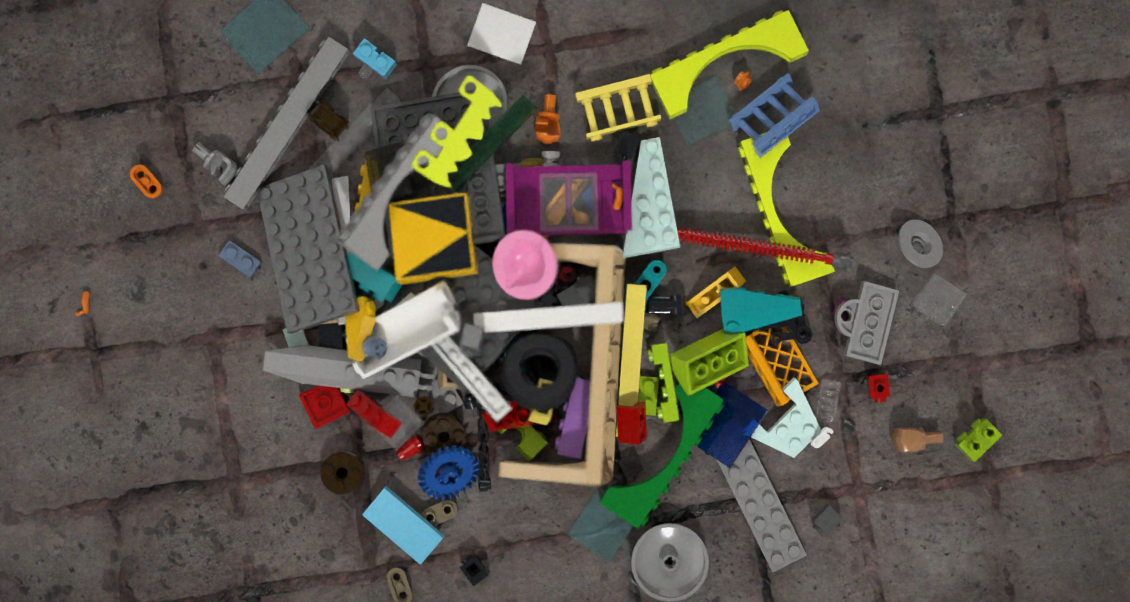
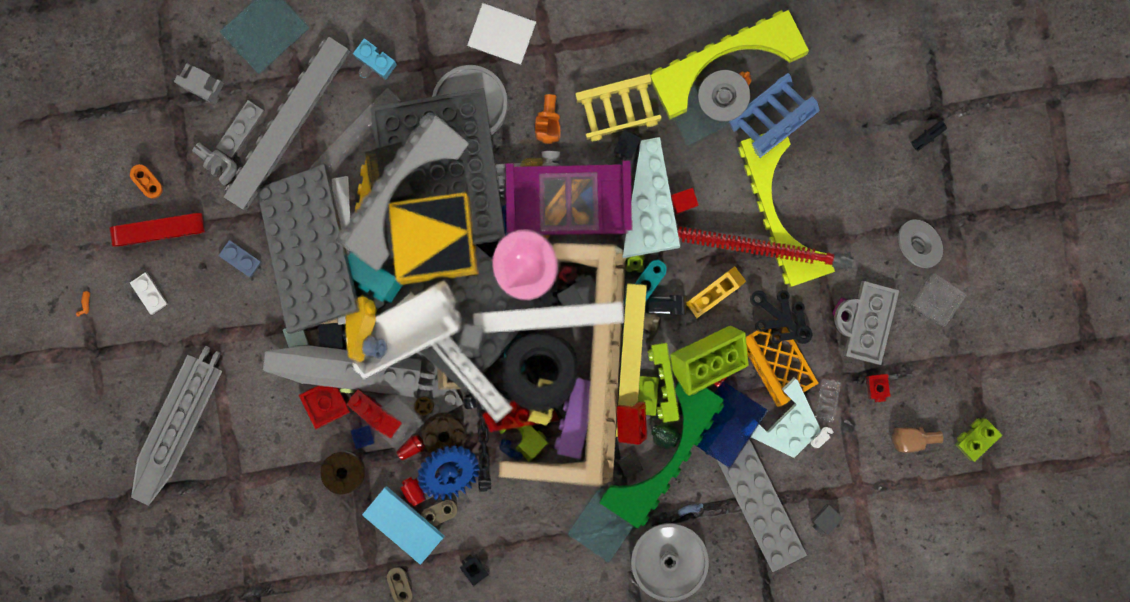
dark brown wheel [305,101,349,142] -> none
neon yellow piece [412,76,502,187] -> none
clear green plate [447,95,538,192] -> none
orange piece [612,183,623,210] -> none
teal wedge [720,287,802,333] -> none
none -> red beam [109,213,205,247]
none -> white plate [130,272,168,315]
none -> light grey hinge [131,346,222,506]
none -> light grey panel [174,63,224,105]
none -> light grey plate [216,100,265,158]
none -> clear blue plate [351,425,375,449]
none -> red brick [400,477,426,506]
none -> clear blue arm [499,439,523,461]
none -> lime plate [625,255,645,273]
none -> clear green head [651,422,681,450]
none -> red panel [671,188,699,215]
none -> sand blue piece [678,503,703,516]
none -> light grey hat [698,70,750,121]
none -> black axle [911,120,947,152]

